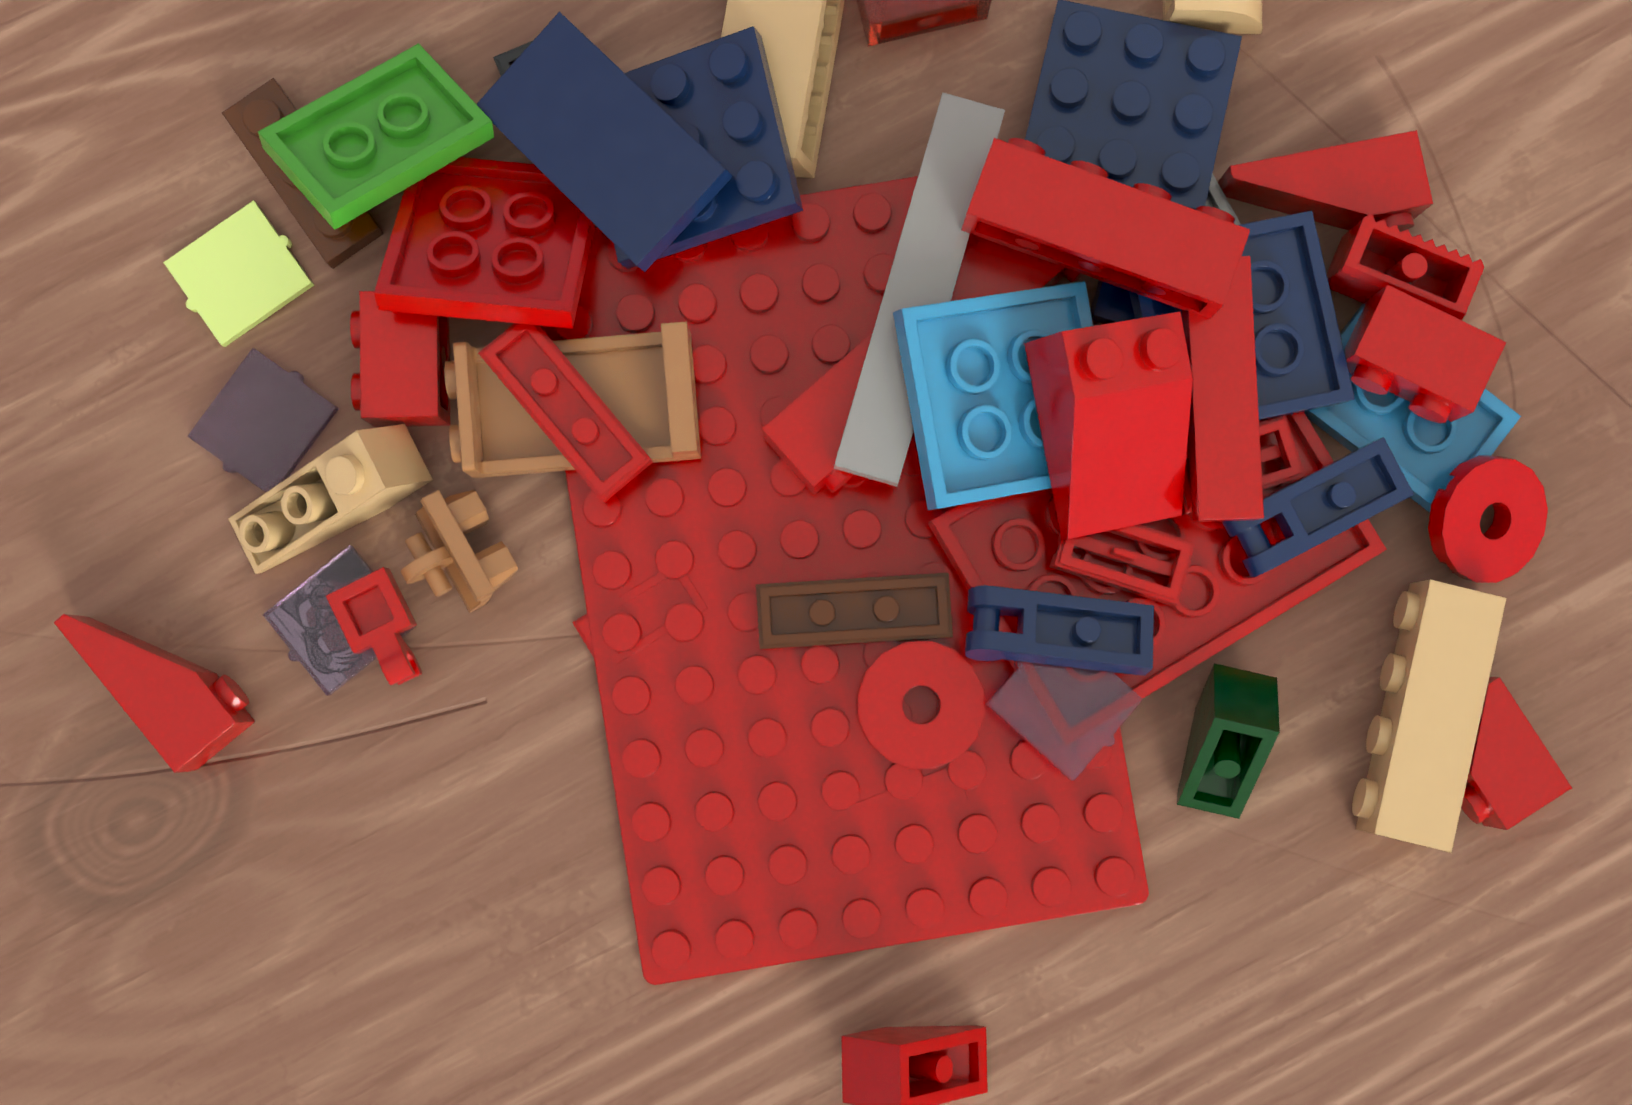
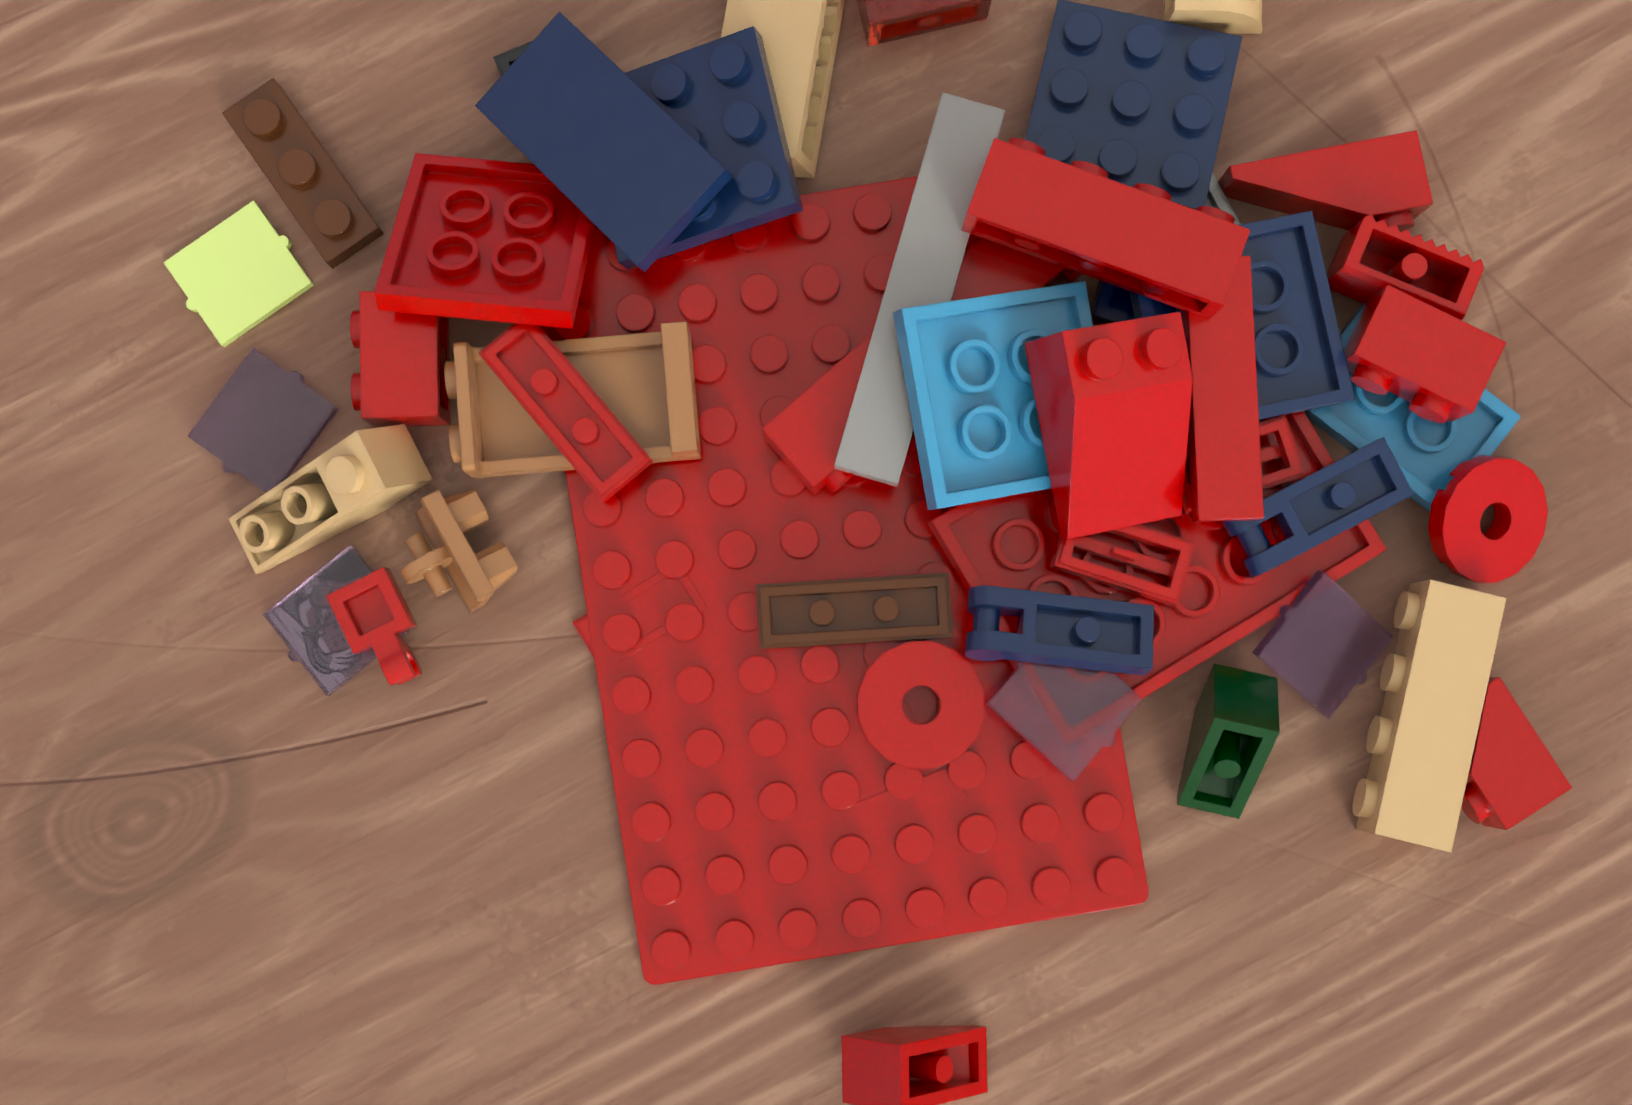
red slope [54,614,255,773] -> none
bright green plate [258,43,494,230] -> none
none -> clear purple piece [1252,570,1393,719]

